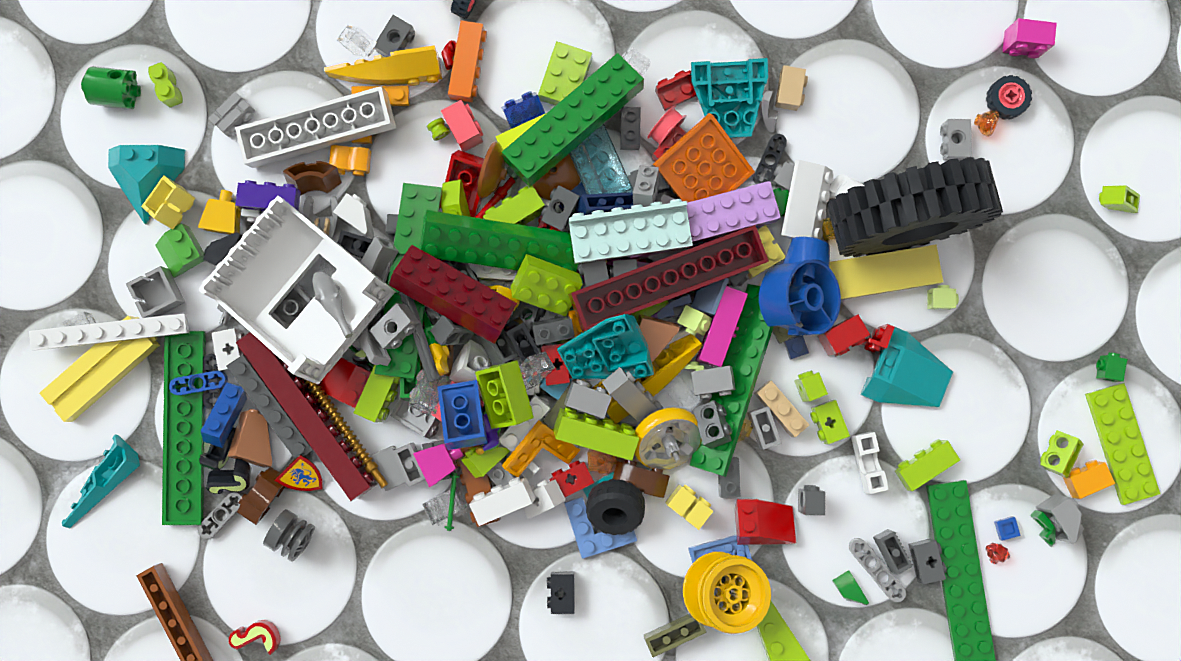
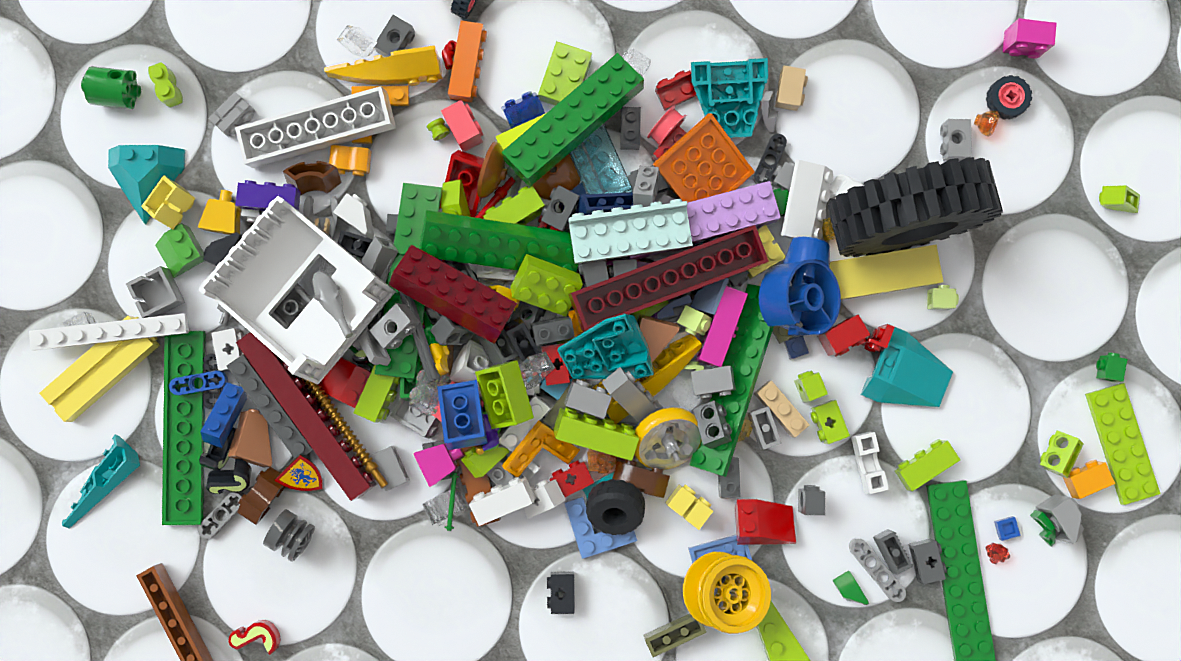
light grey brick [392,442,425,487] -> none

